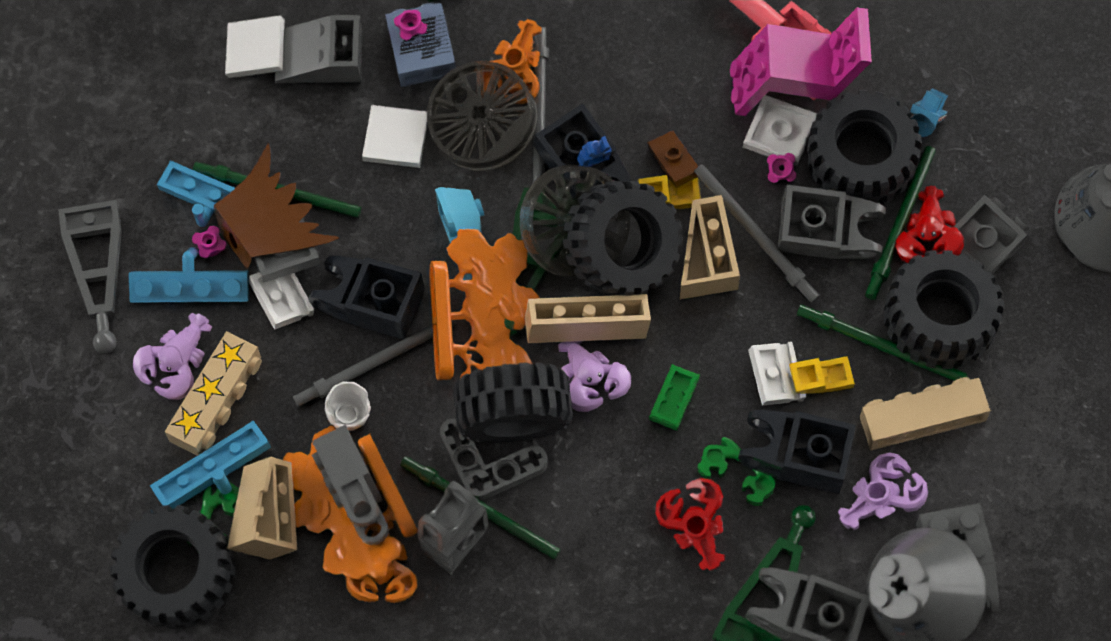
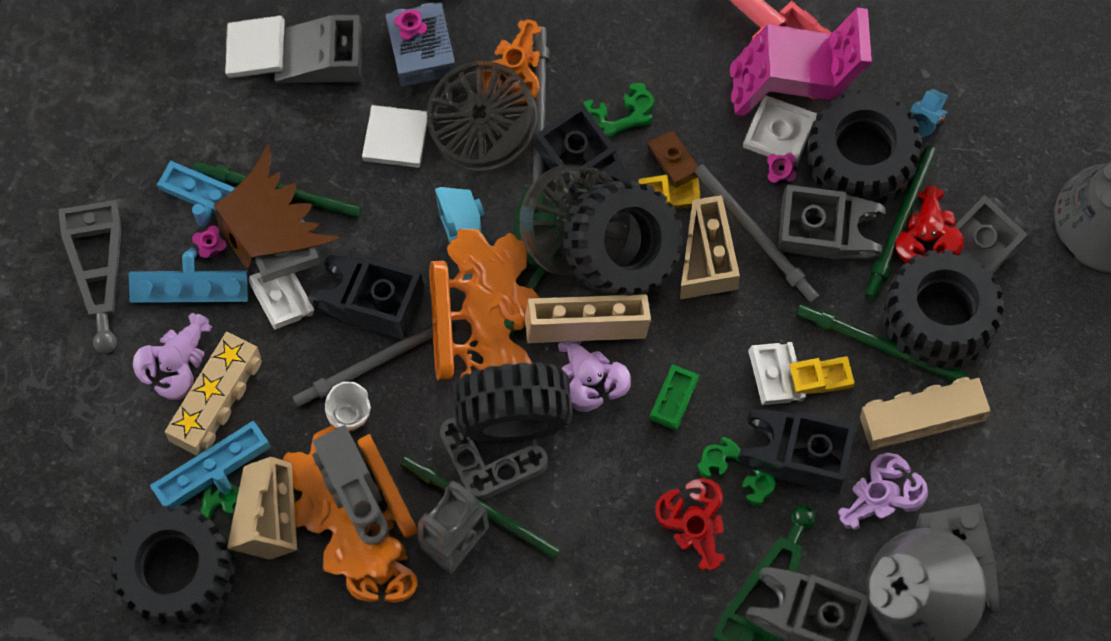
blue plate [577,136,612,169] -> none
none -> green helmet [583,83,654,139]

